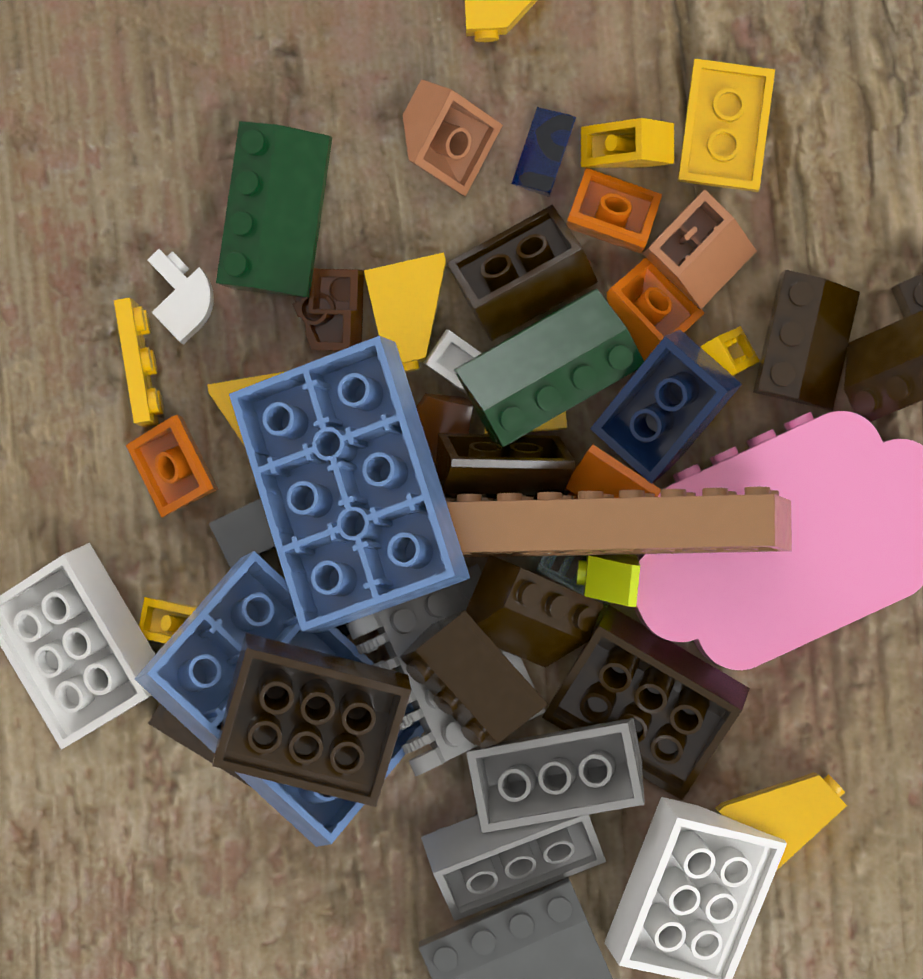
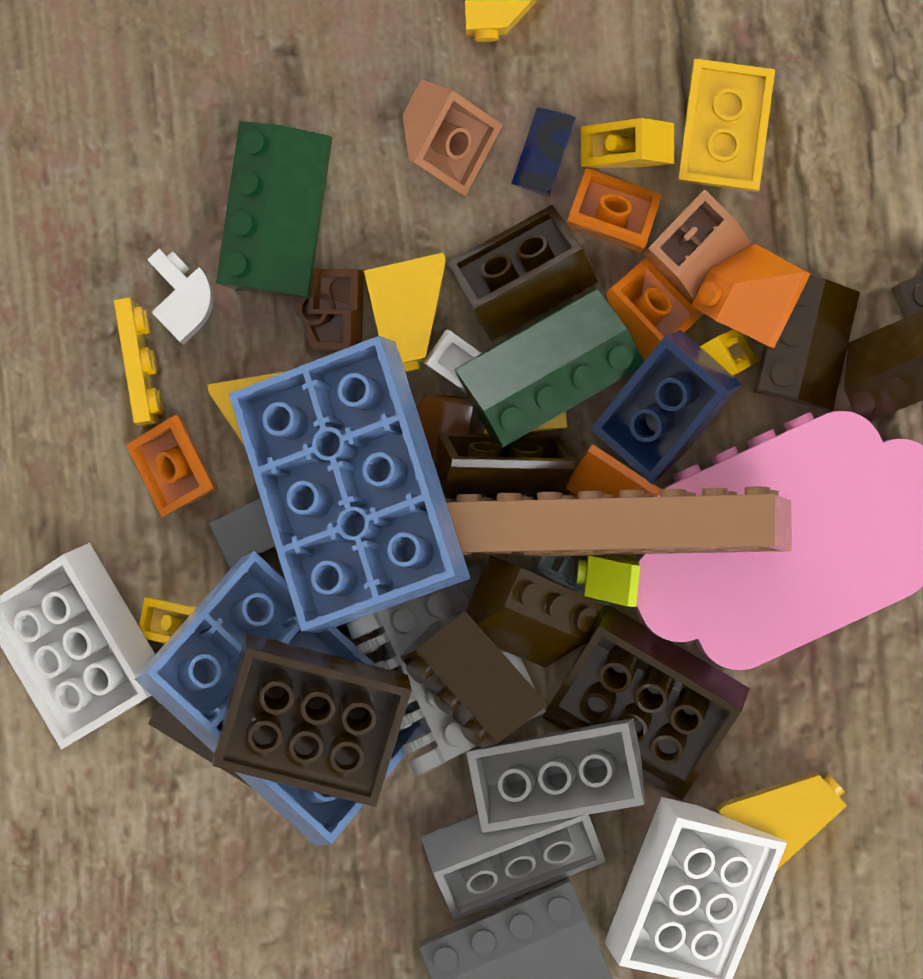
none -> orange slope [691,243,810,348]

